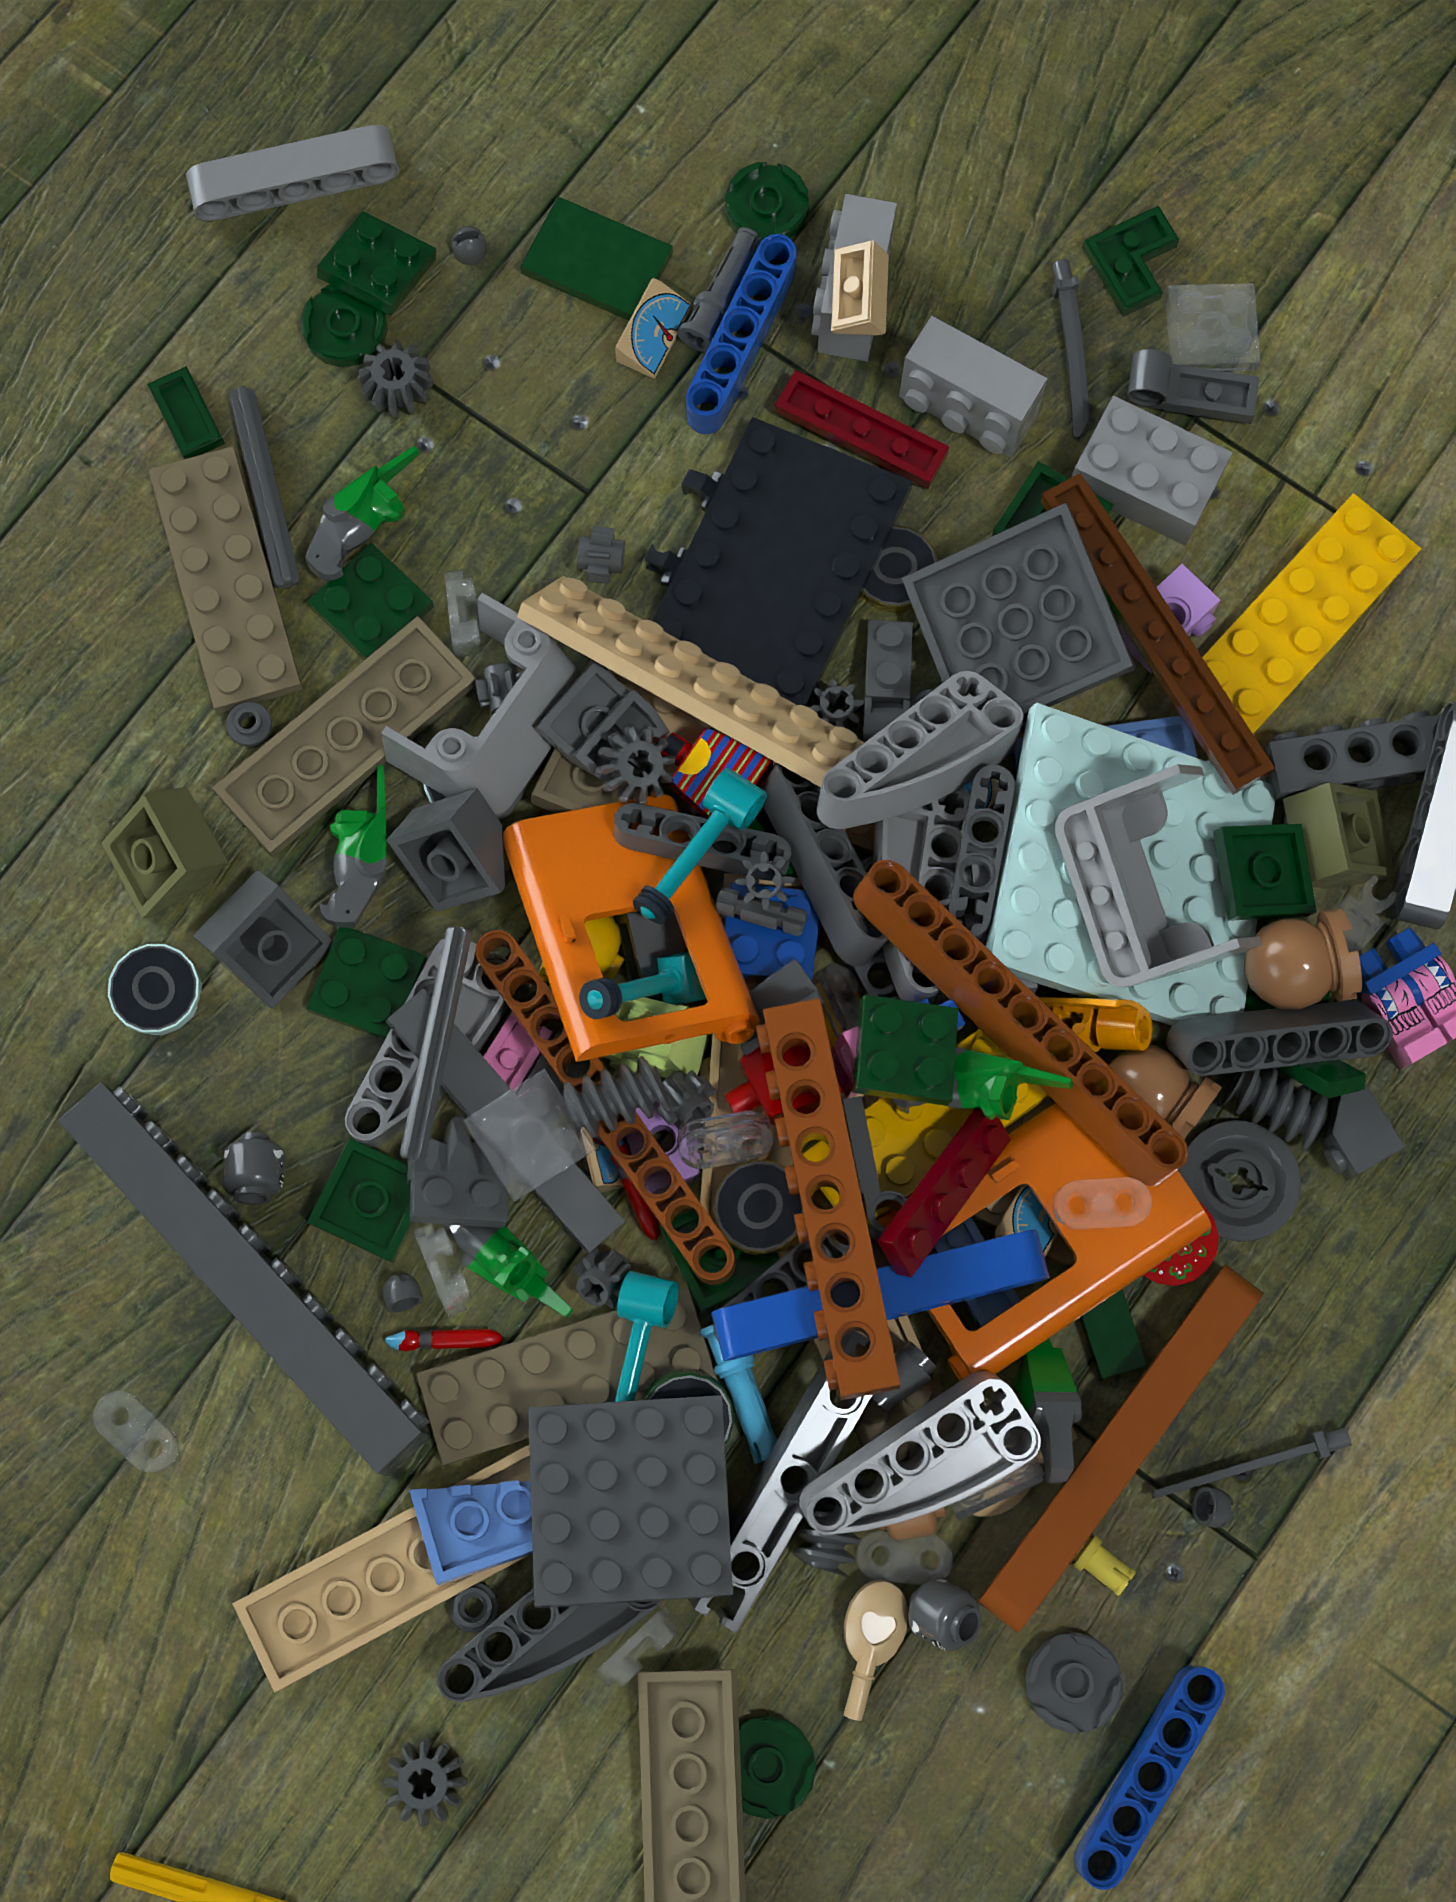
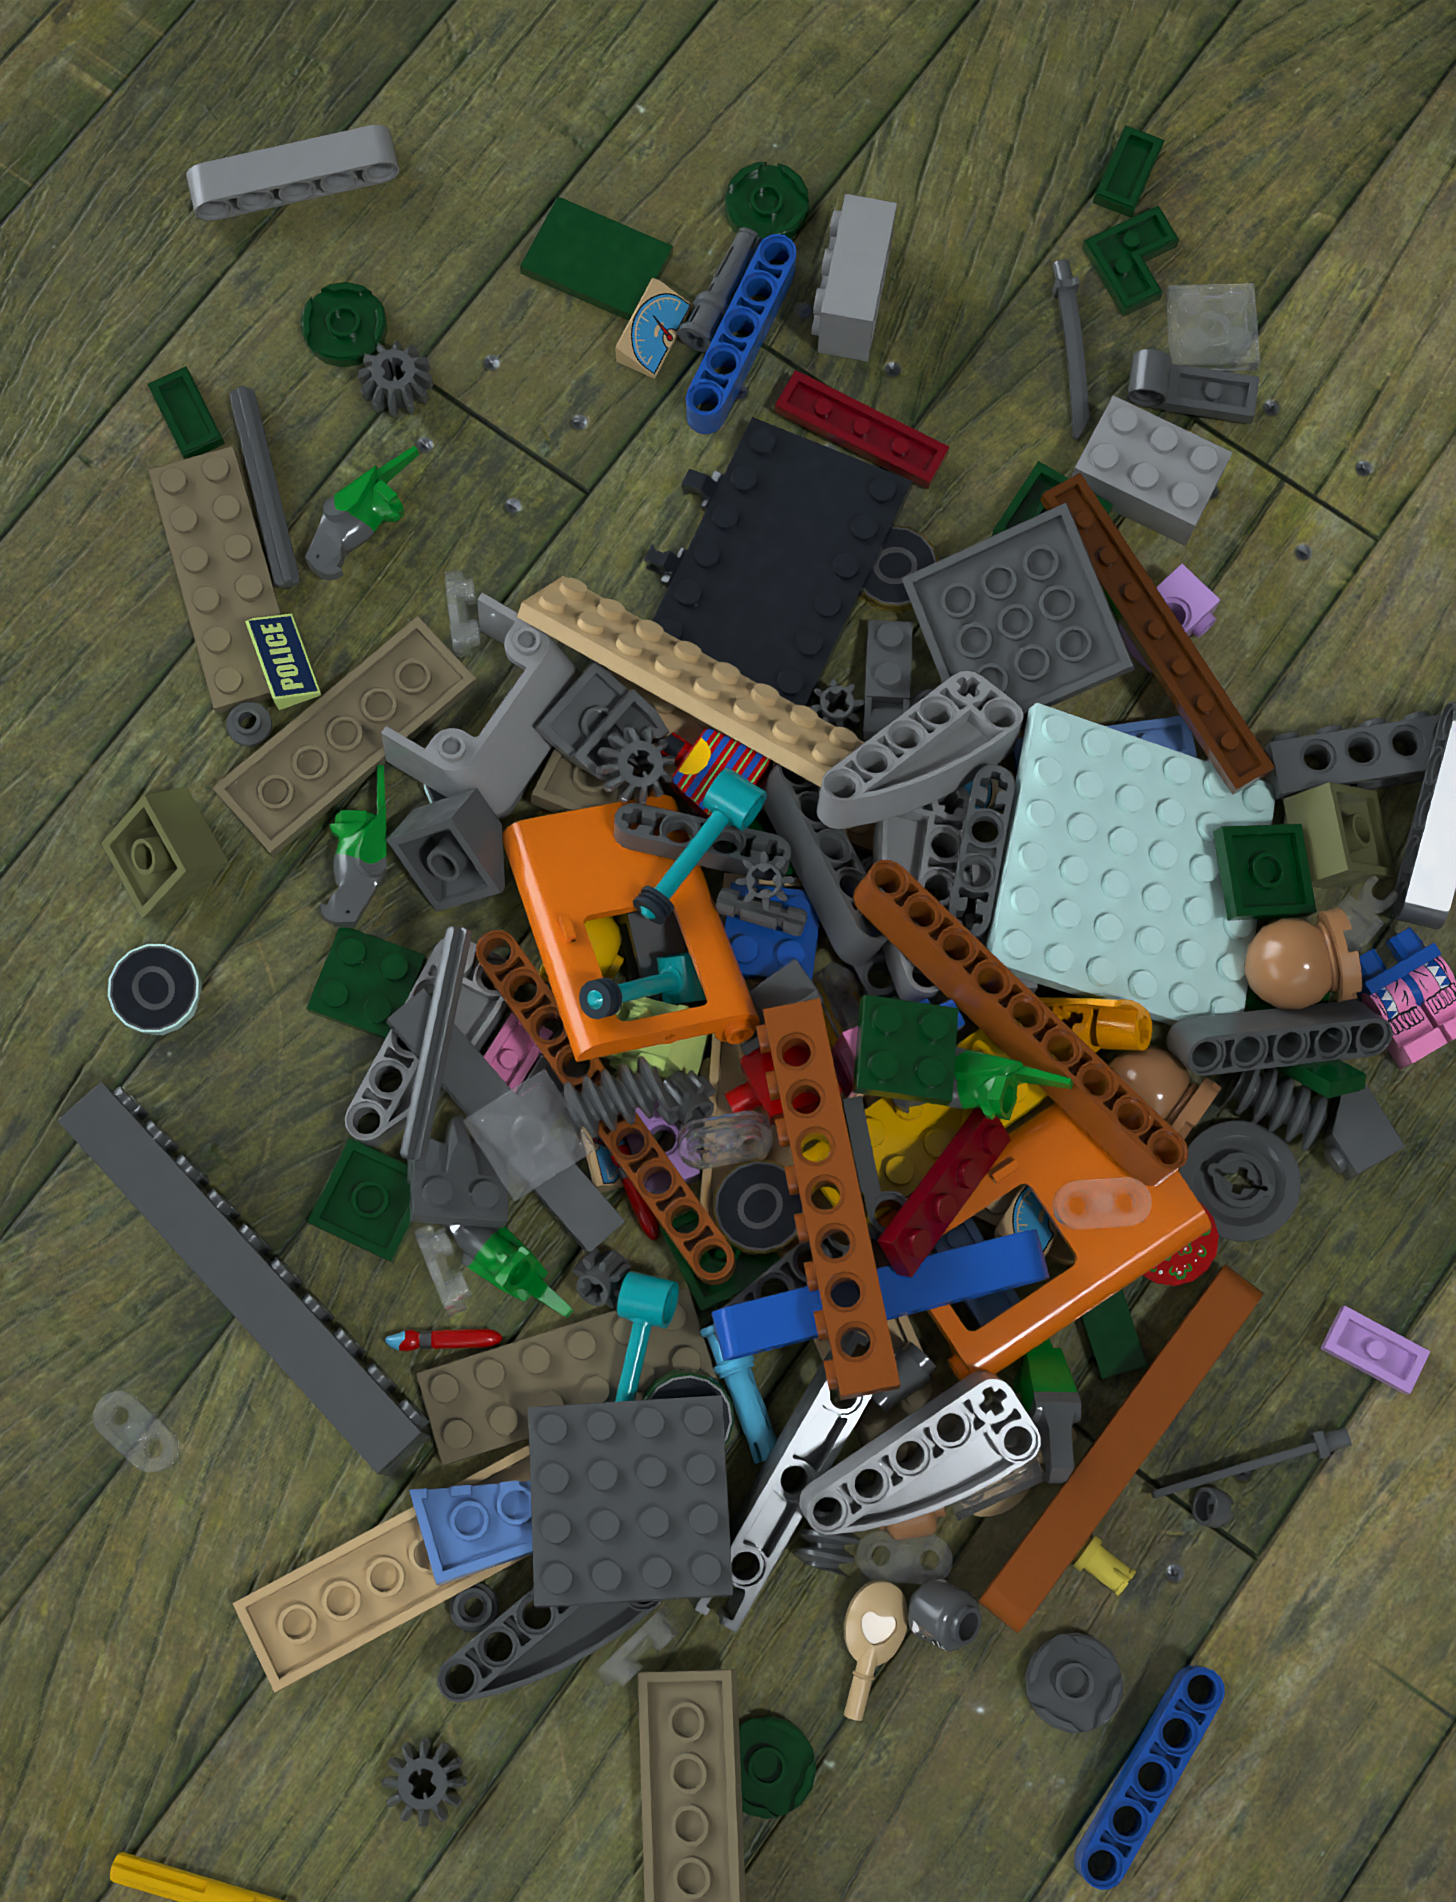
dark grey slope [193,870,333,1009] -> none
dark grey head [222,1132,285,1205] -> none
dark green plate [307,543,434,660] -> none
dark green plate [317,211,436,316] -> none
dark grey hinge [383,1273,424,1313] -> none
dark grey hinge [452,226,487,265] -> none
dark grey gear [475,662,523,715] -> none
dark grey gear [577,526,625,583] -> none
tan slope [831,240,889,335] -> none
light grey brick [899,315,1048,458] -> none
light grey windscreen [1055,764,1263,987] -> none
yellow plate [1202,493,1422,735] -> none
none -> slope [245,614,321,710]
none -> dark green tile [1093,125,1165,218]
none -> lavender plate [1320,1306,1431,1395]

